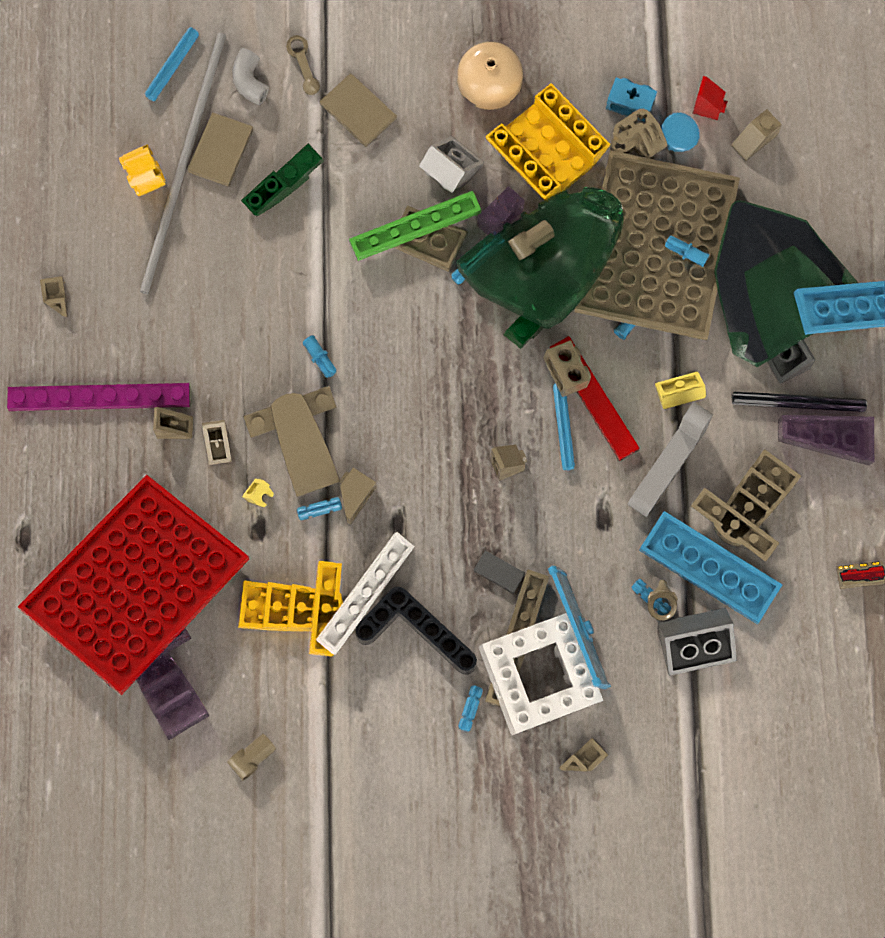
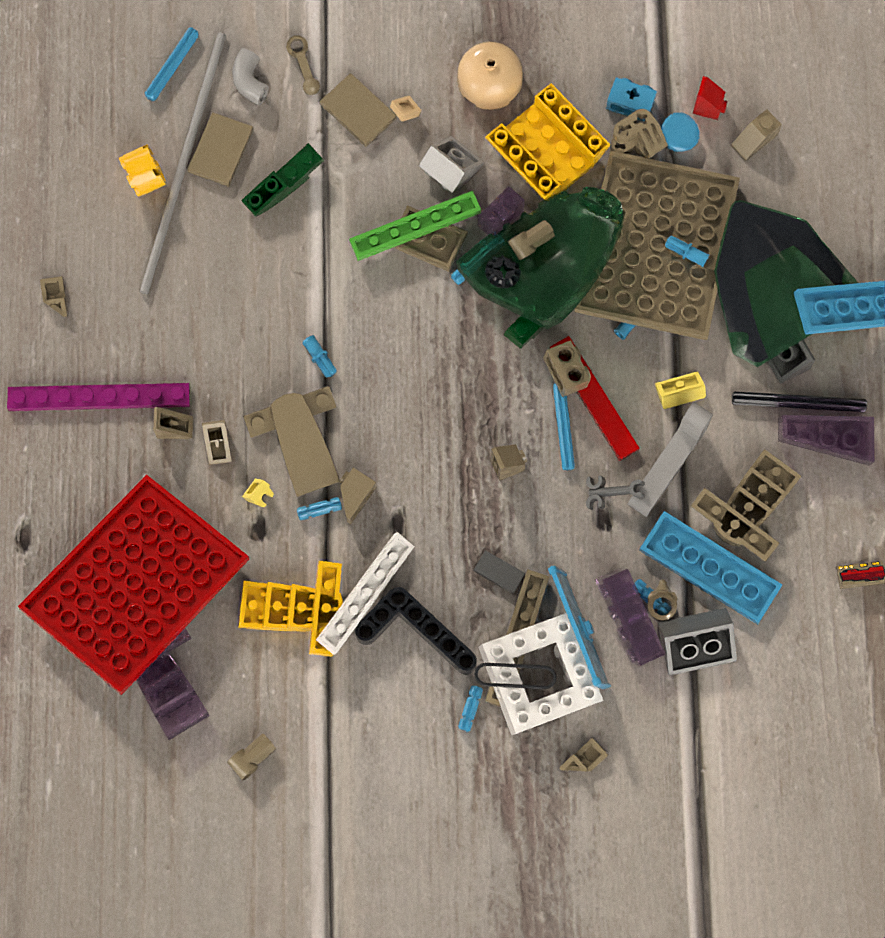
none -> tan plate [390,96,421,122]
none -> black piece [474,662,557,689]
none -> black gear [485,255,521,289]
none -> dark grey bar [586,476,645,510]
none -> clear purple wedge [595,568,666,666]

